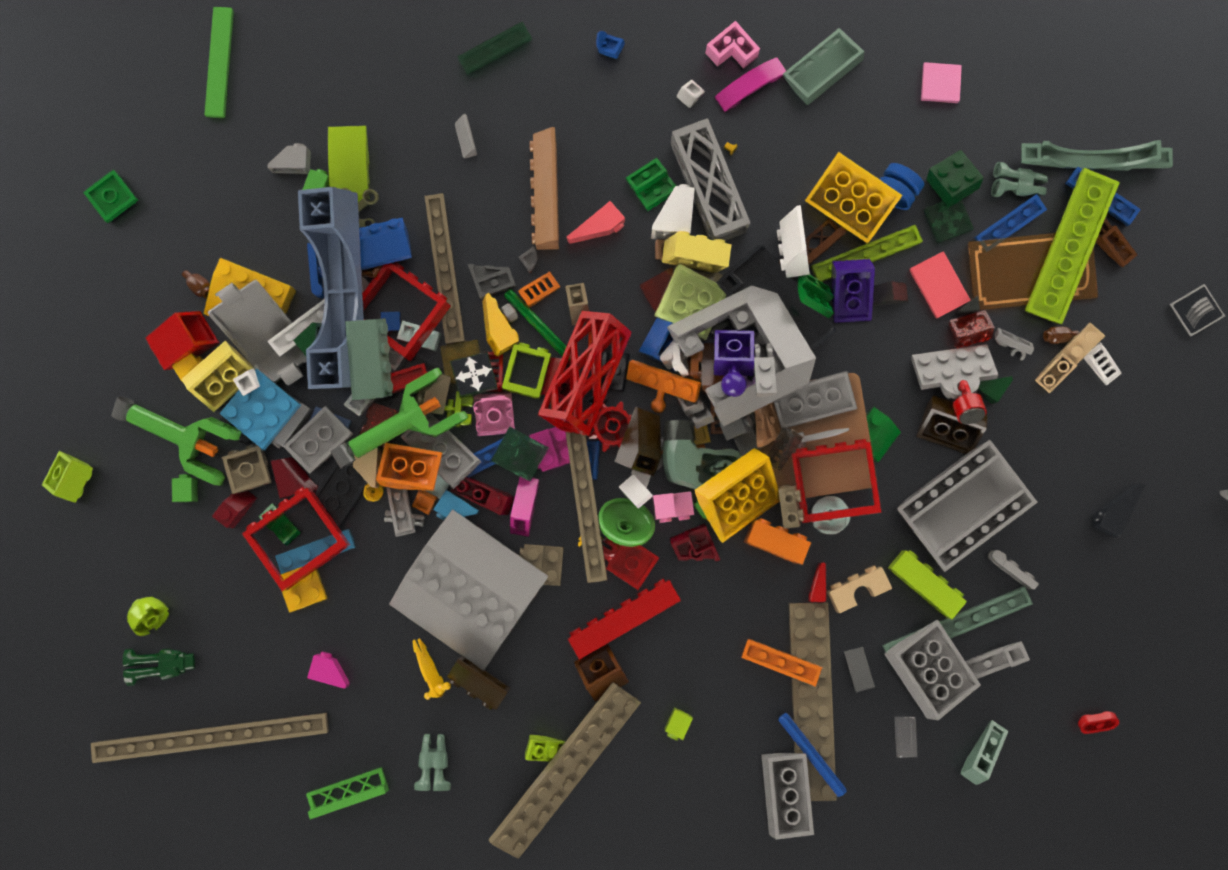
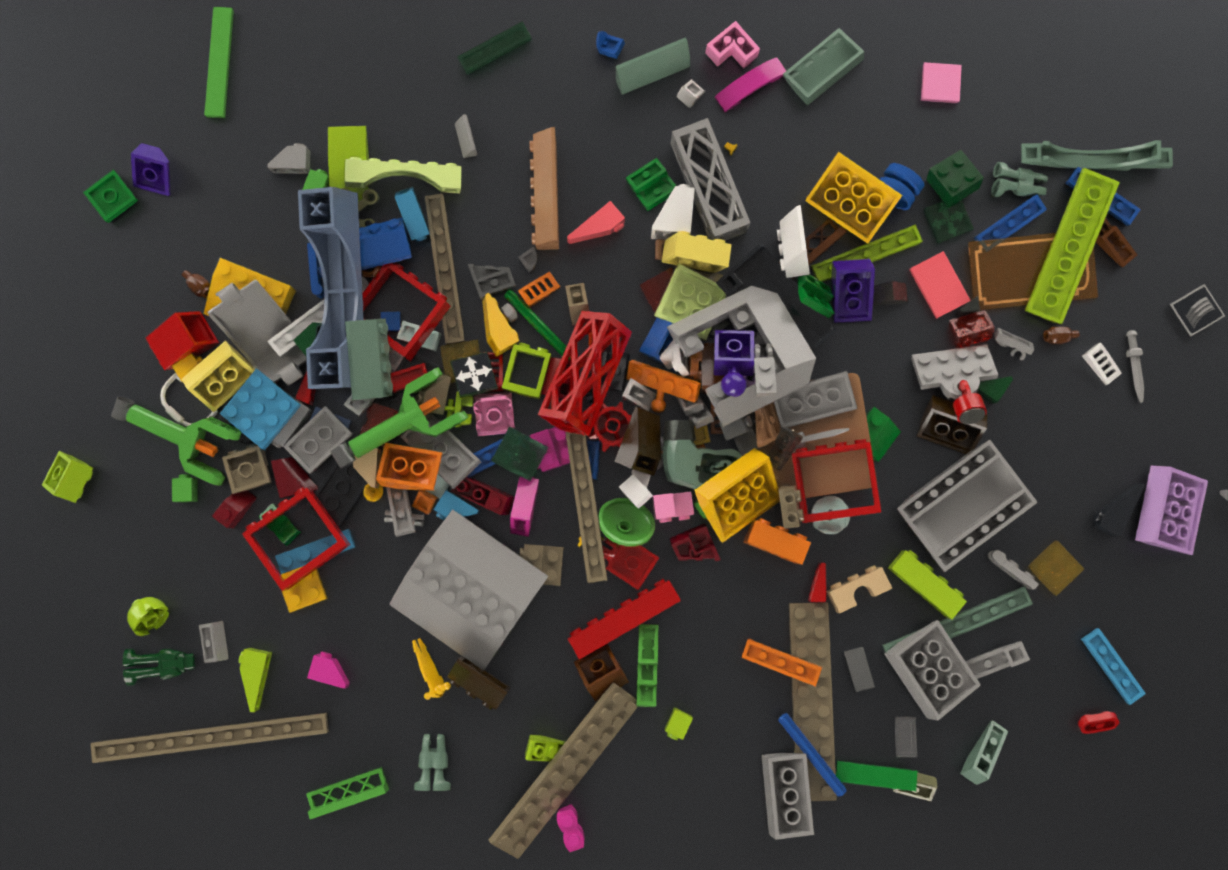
white slope [233,369,260,396] -> none
tan slope [1035,323,1105,393] -> none
none -> dark purple slope [131,143,170,196]
none -> white piece [160,373,218,426]
none -> light grey slope [199,621,229,663]
none -> lime slope [239,648,272,712]
none -> red slope [295,371,316,406]
none -> yellowish green arch [345,157,461,194]
none -> dark azure slope [395,186,429,241]
none -> dark pink brick [557,804,585,852]
none -> sand green slope [616,37,690,95]
none -> white slope [622,378,657,411]
none -> bright green slope [636,624,659,707]
none -> green tile [836,761,918,792]
none -> olive slope [893,773,937,801]
none -> clear yellow plate [1027,541,1084,595]
none -> dark azure plate [1081,628,1146,705]
none -> light grey sword [1126,330,1144,403]
none -> lavender slope [1135,465,1208,555]

